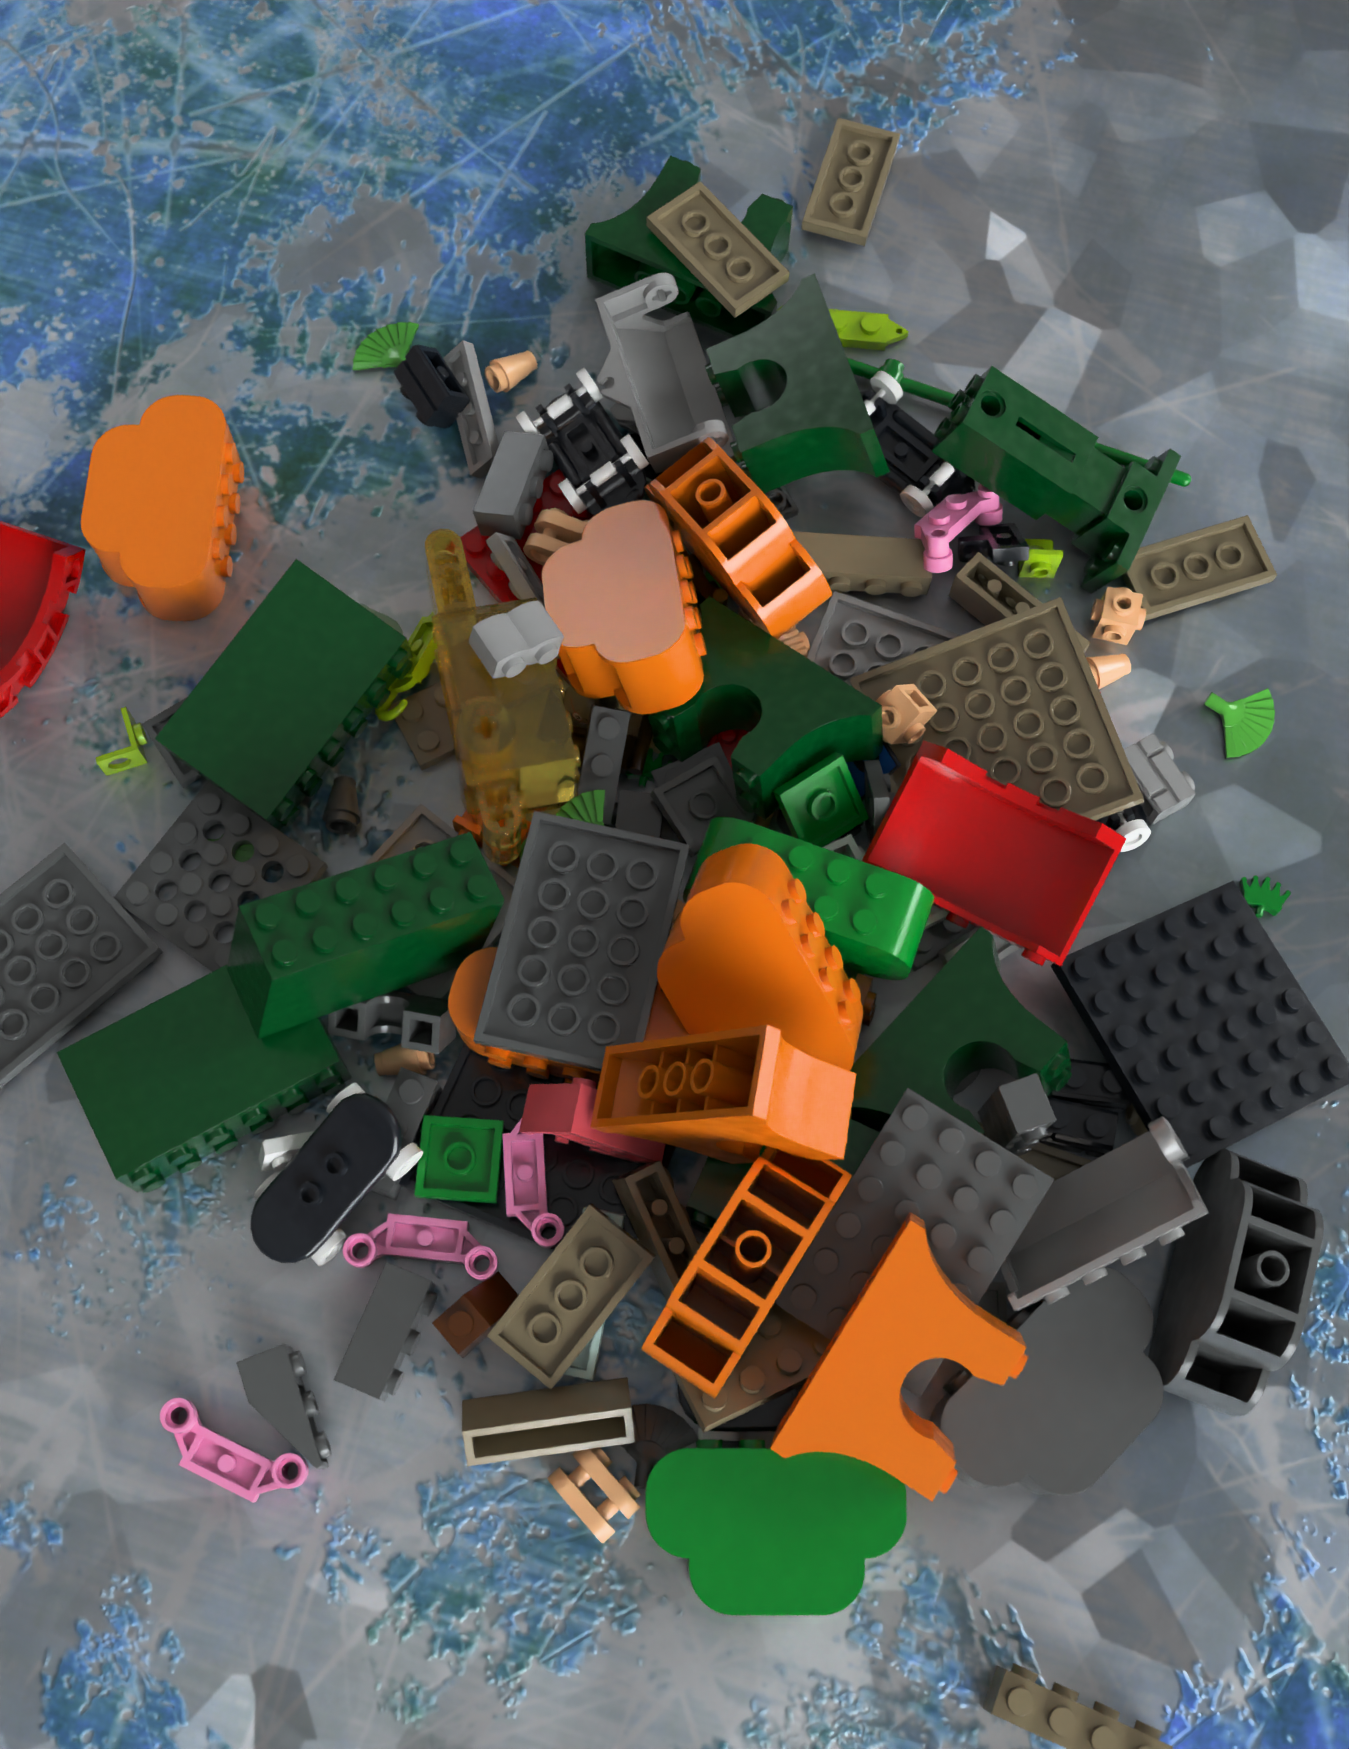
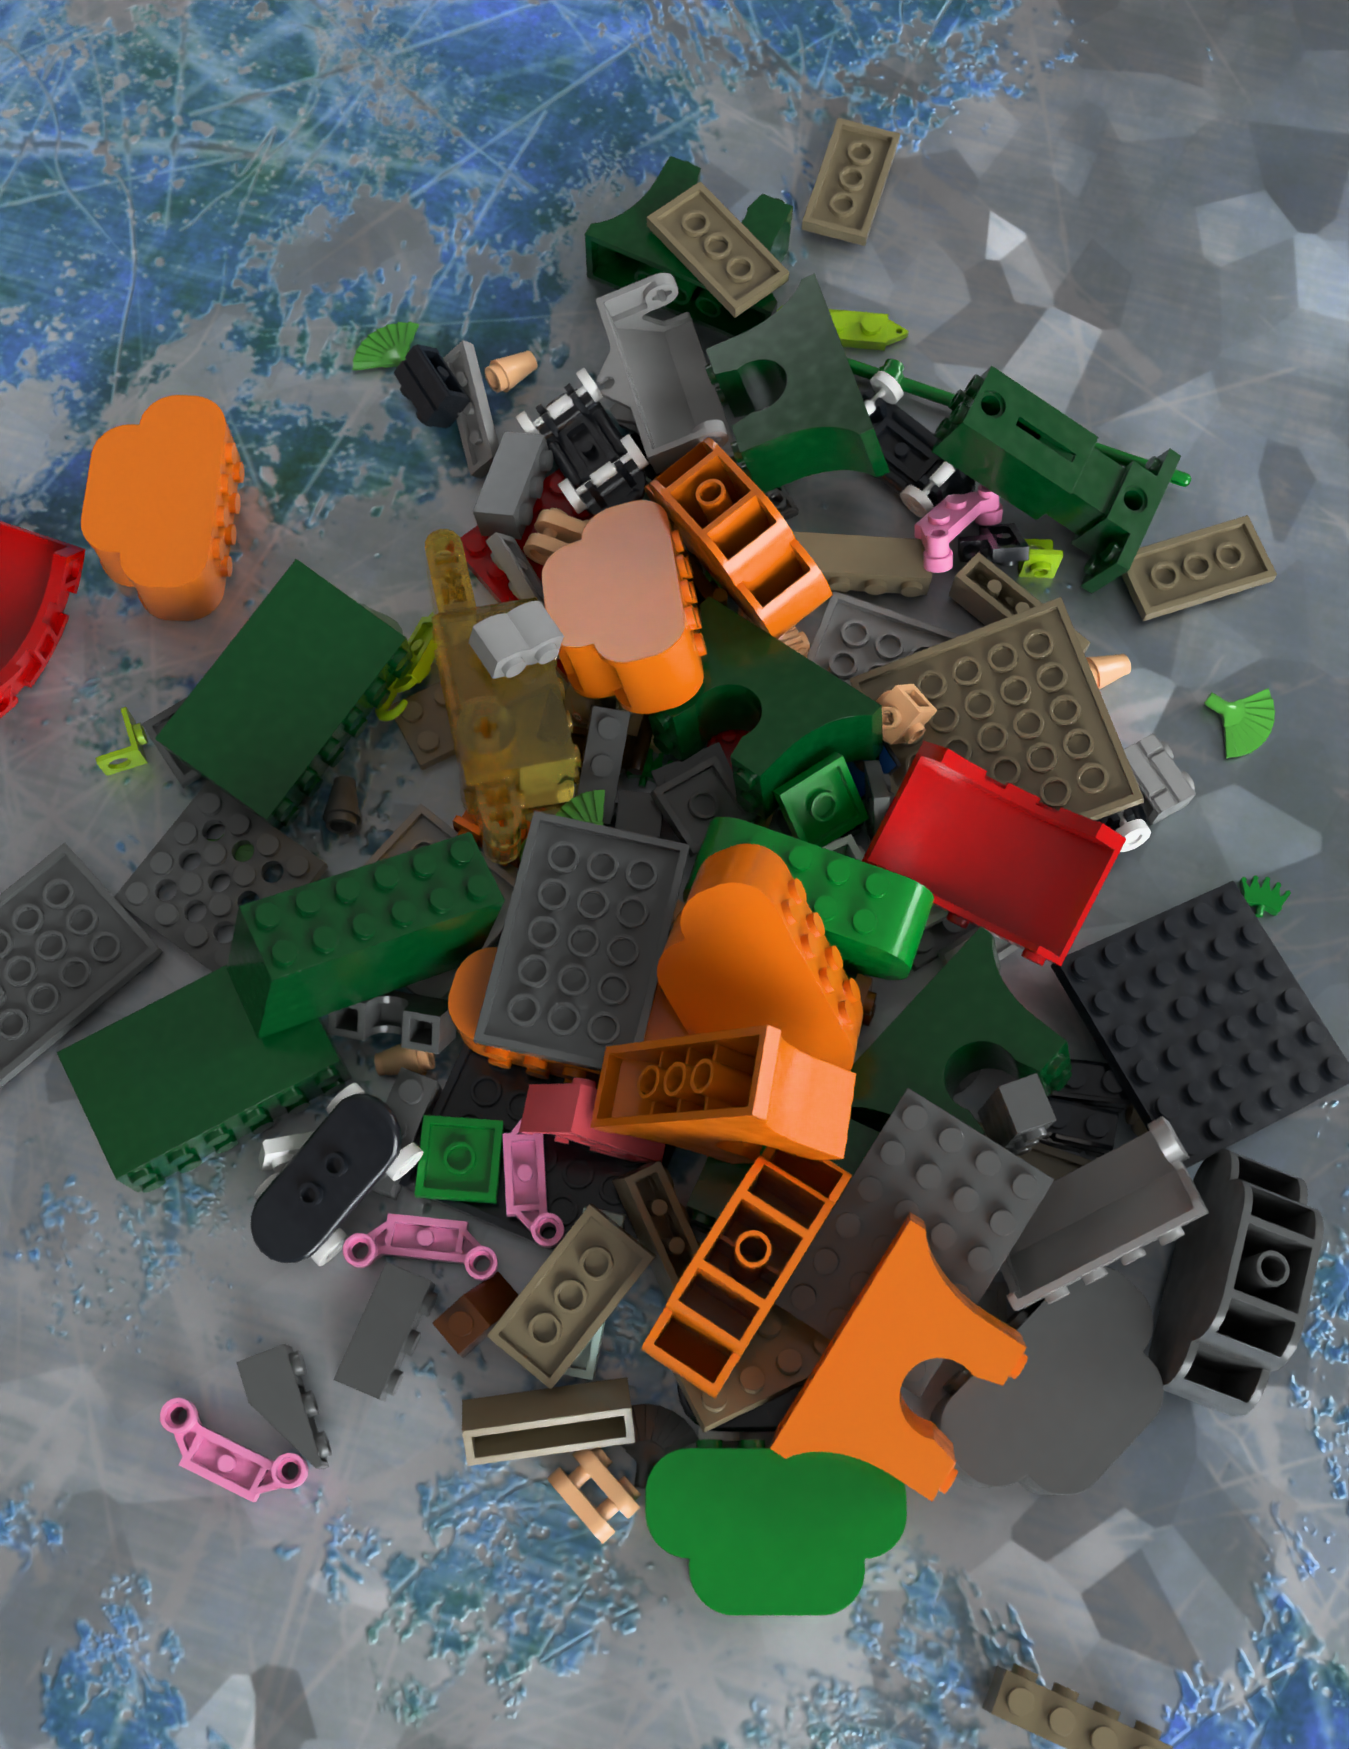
light nougat brick [1090,586,1146,645] -> none

